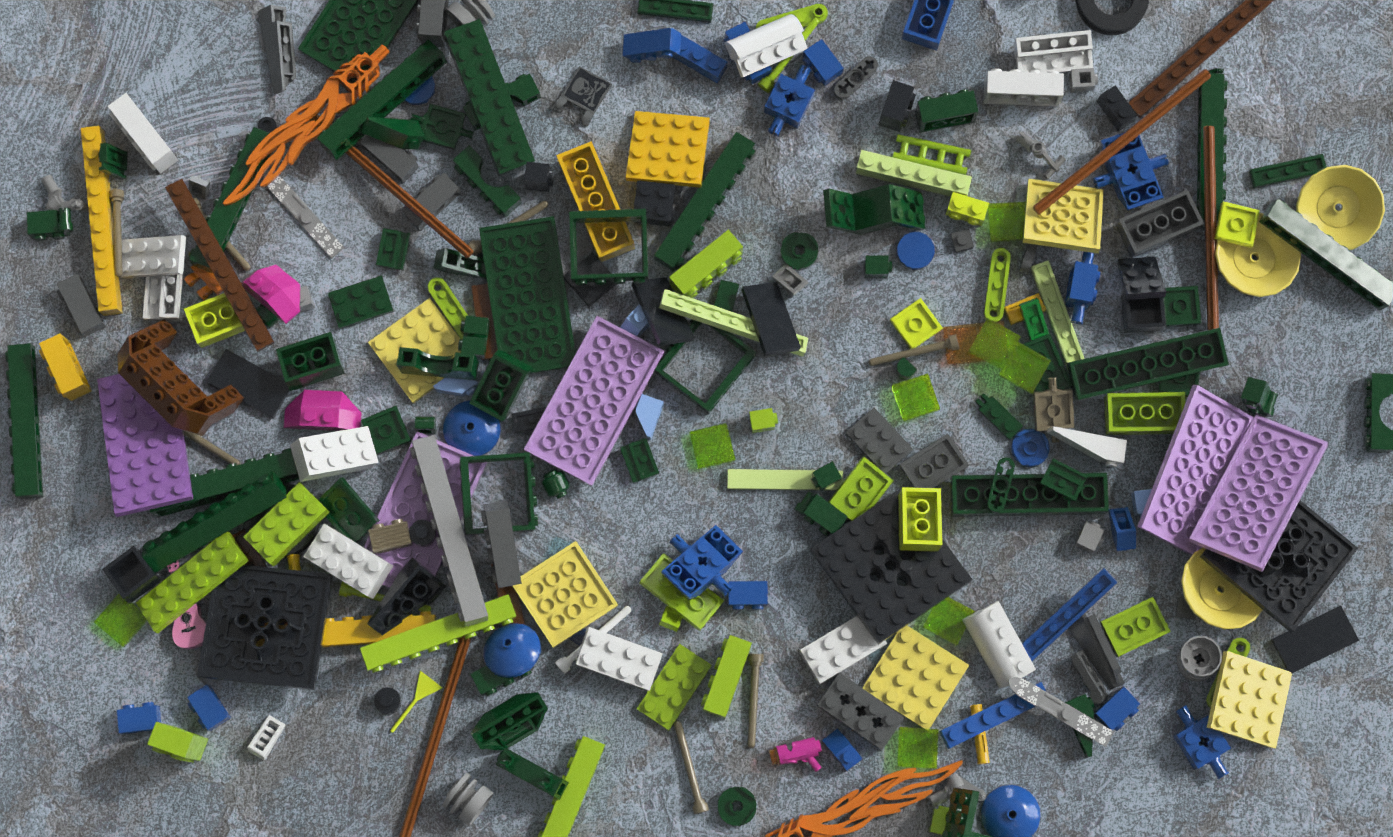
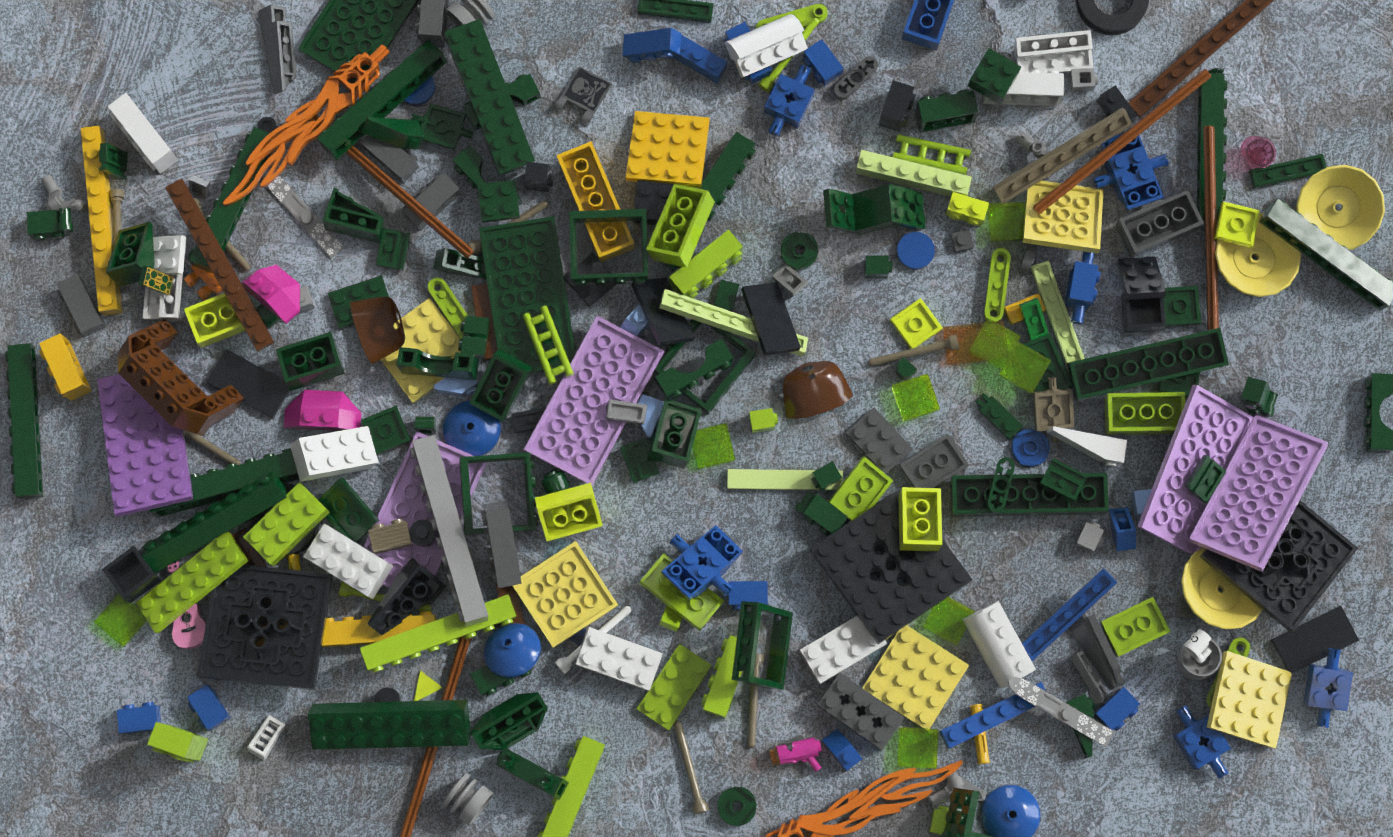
none -> dark green slope [106,222,155,287]
none -> dark green tile [138,266,174,295]
none -> dark green brick [308,700,471,750]
none -> dark green wedge [323,187,385,243]
none -> reddish brown piece [350,297,405,364]
none -> dark green plate [477,180,520,223]
none -> lime bar [522,306,574,385]
none -> neon yellow brick [535,483,603,541]
none -> light grey tile [606,400,647,425]
none -> lime brick [646,184,715,268]
none -> dark green slope [647,398,702,469]
none -> dark green arch [655,338,733,400]
none -> dark green window [732,601,793,690]
none -> reddish brown piece [783,361,853,419]
none -> dark green brick [968,48,1022,105]
none -> dark tan plate [993,107,1132,204]
none -> white piece [1182,629,1212,663]
none -> dark green plate [1184,455,1227,503]
none -> clear pink piece [1241,136,1276,168]
none -> blue brick [1303,648,1353,728]

